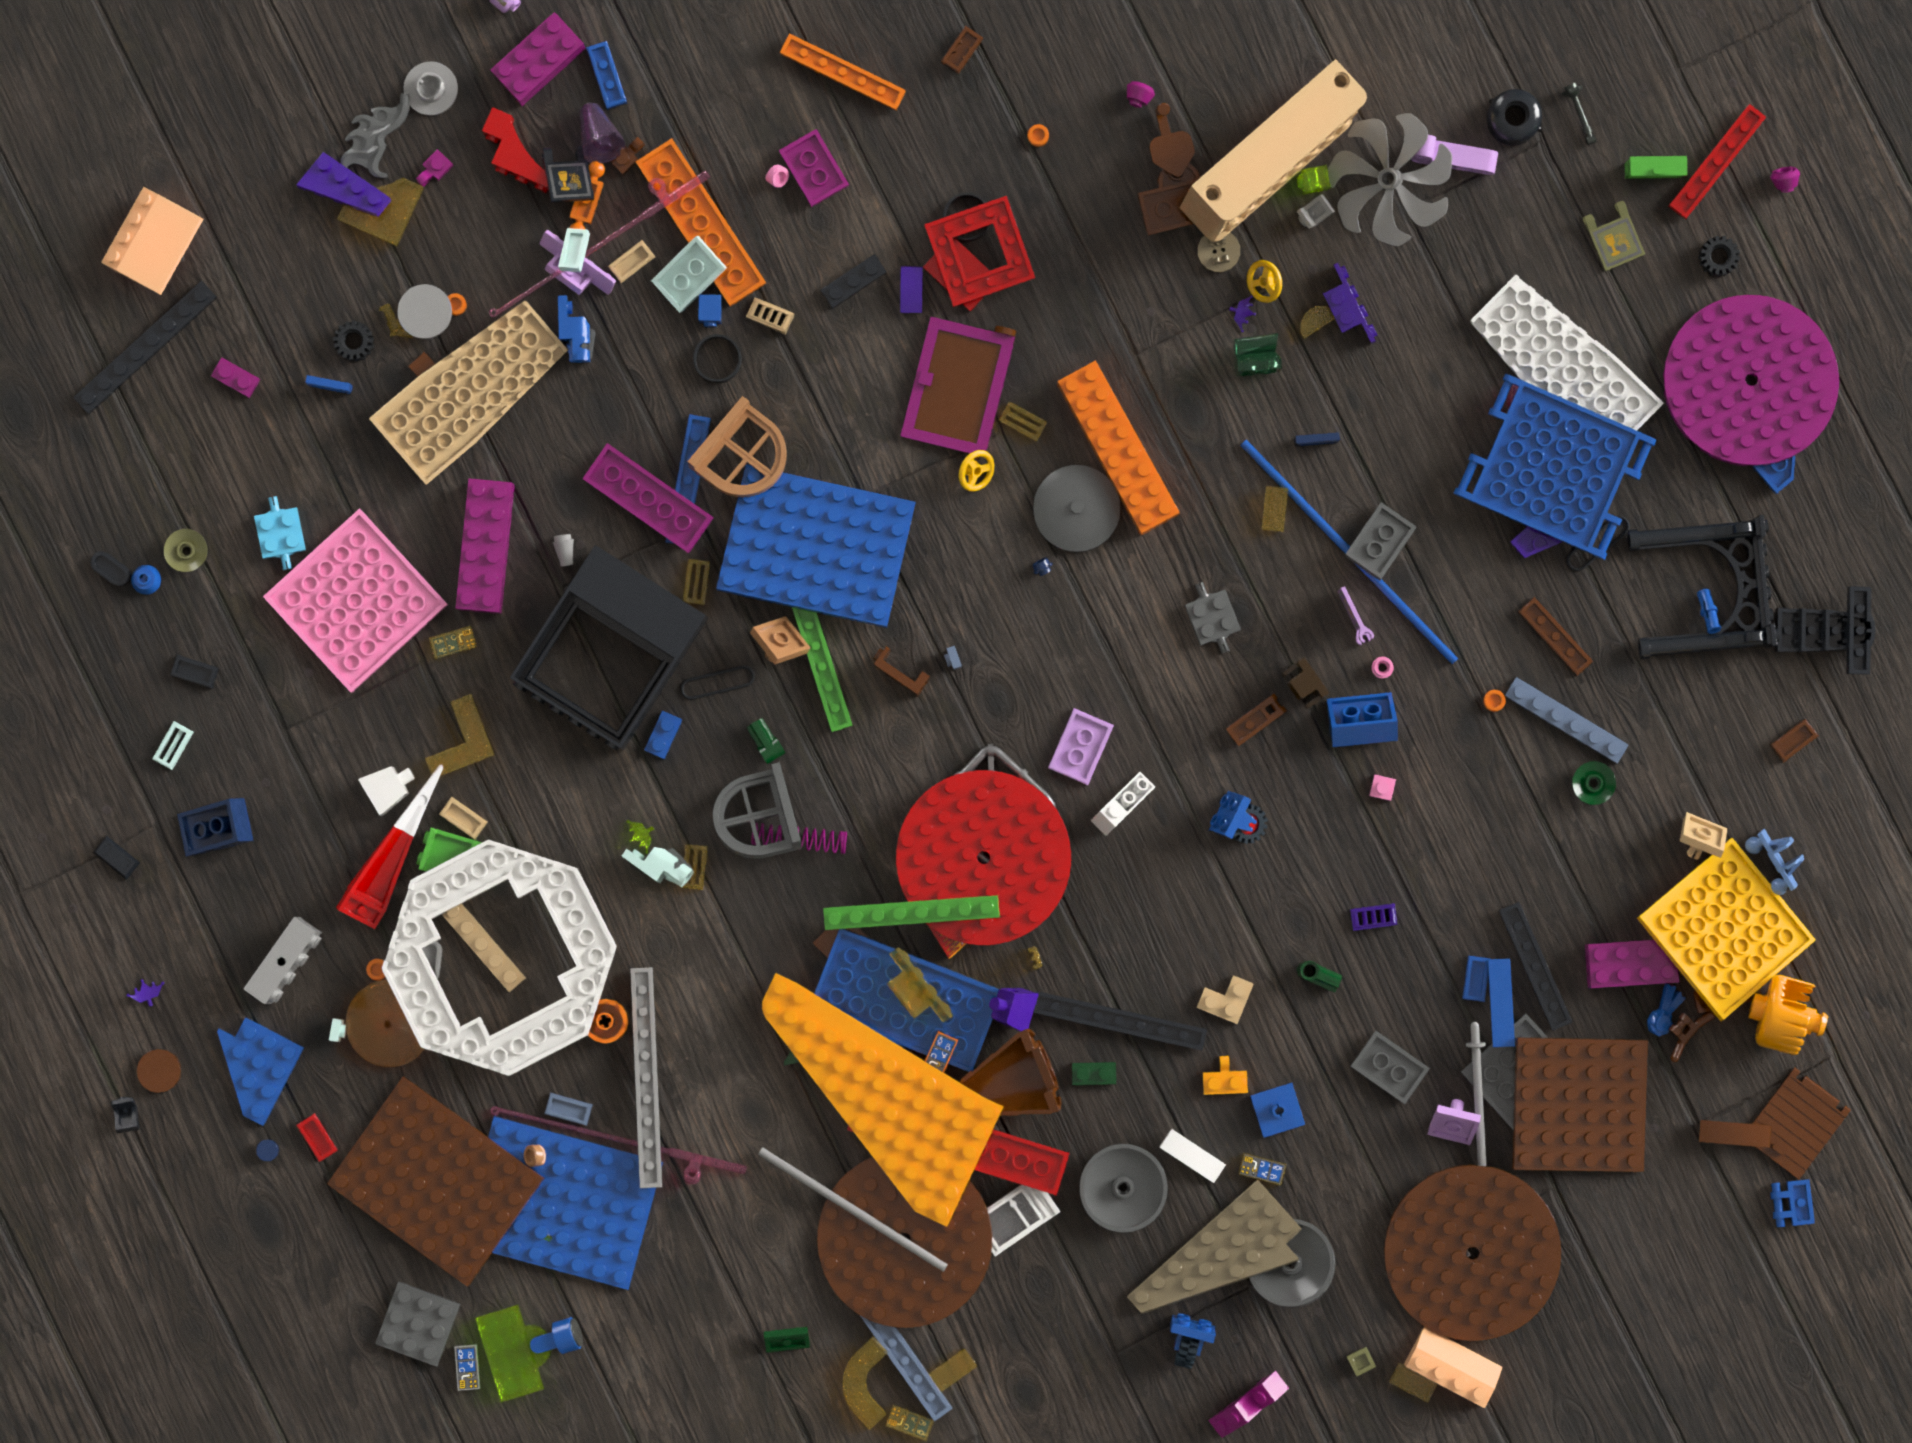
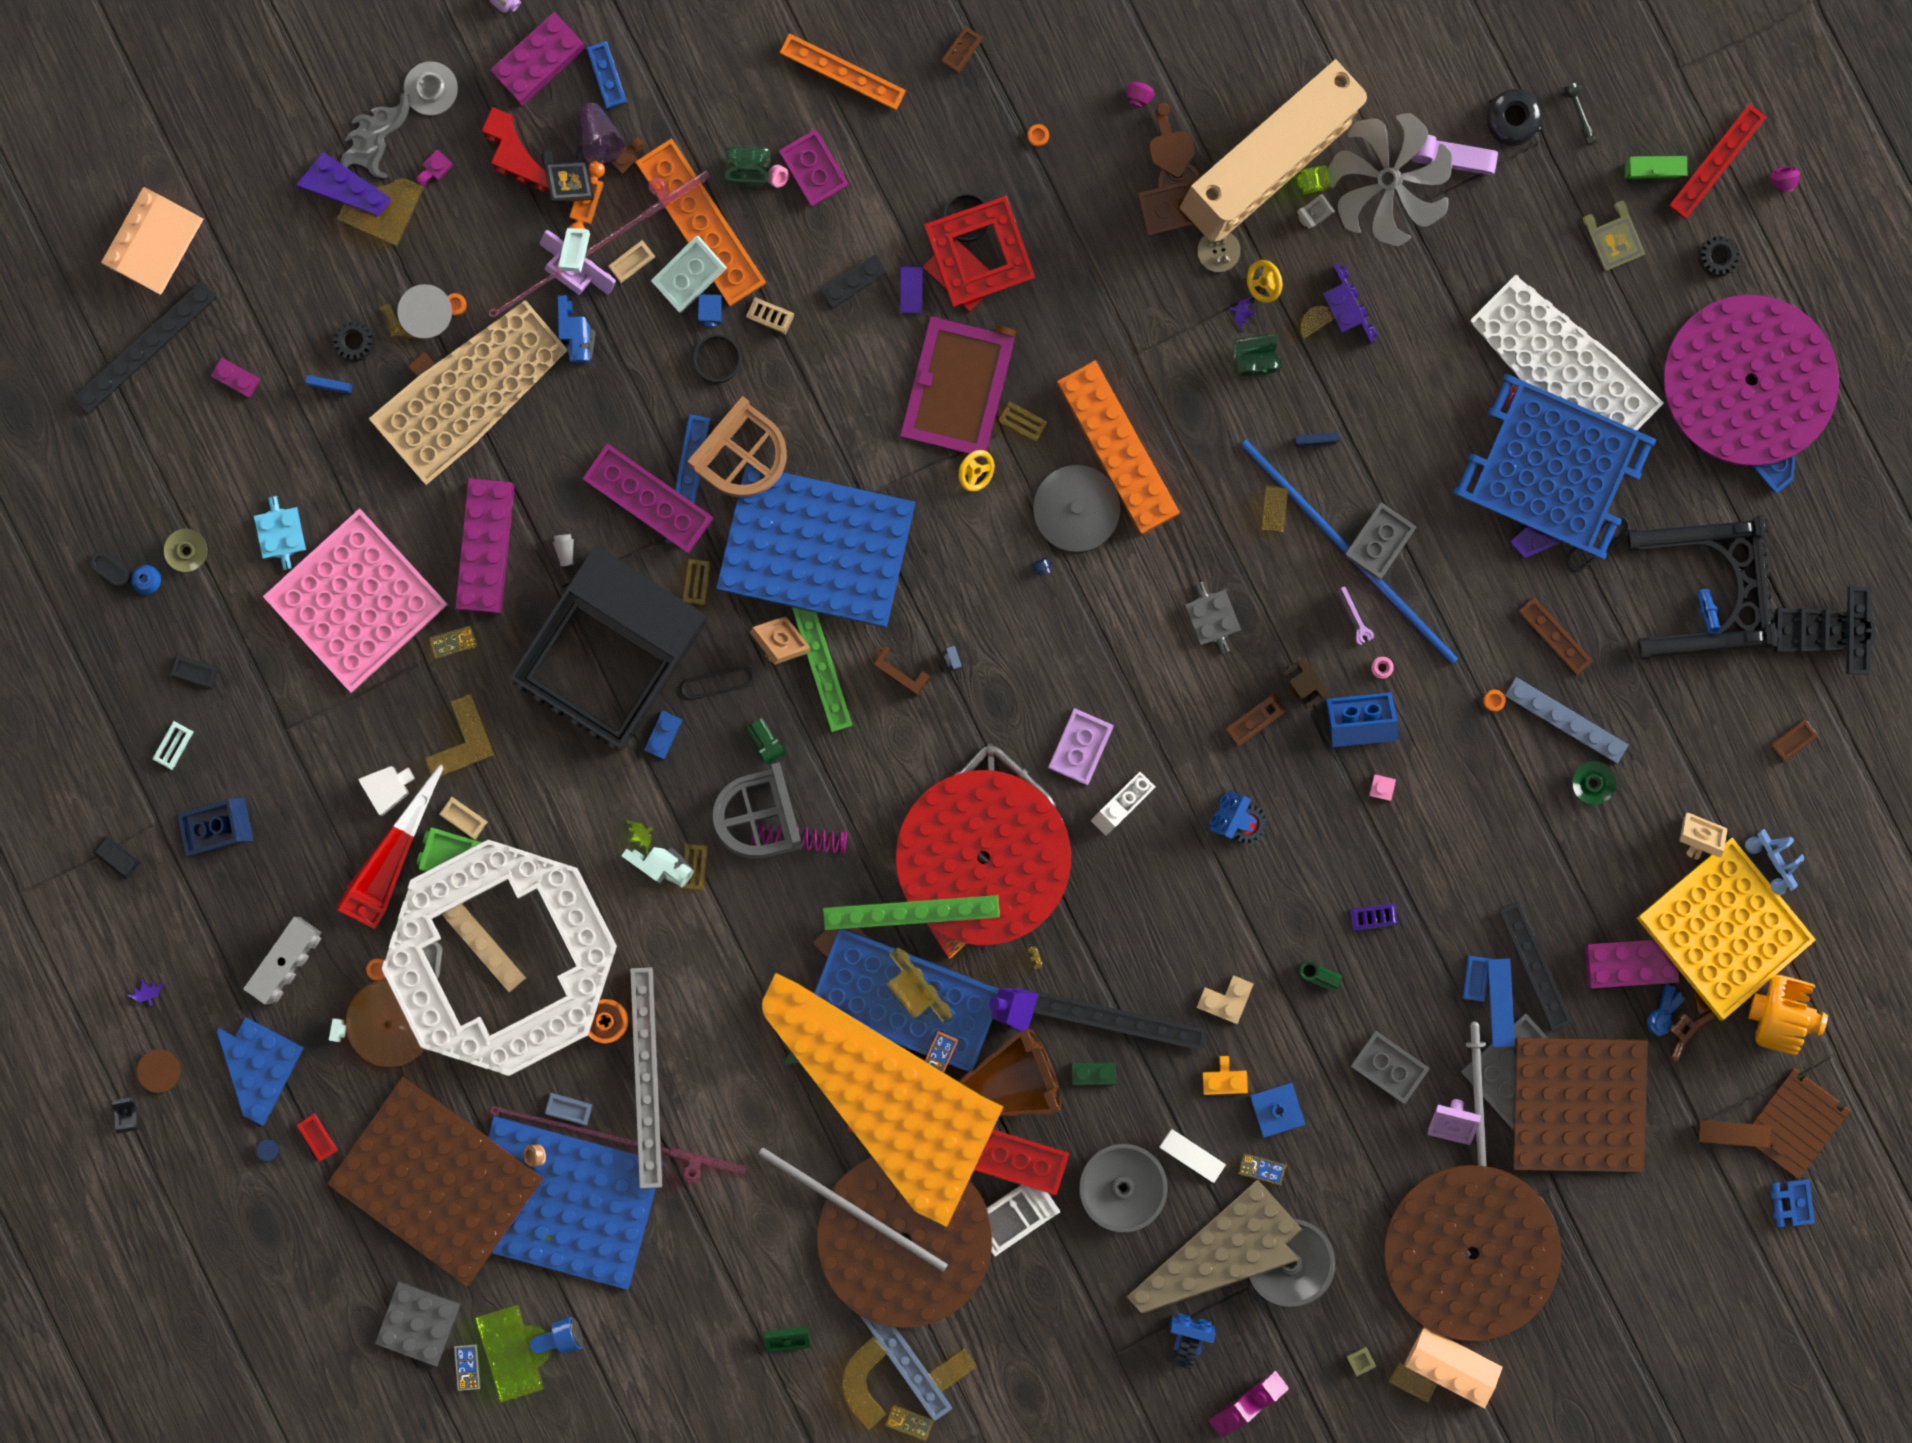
none -> clear green piece [725,146,772,190]

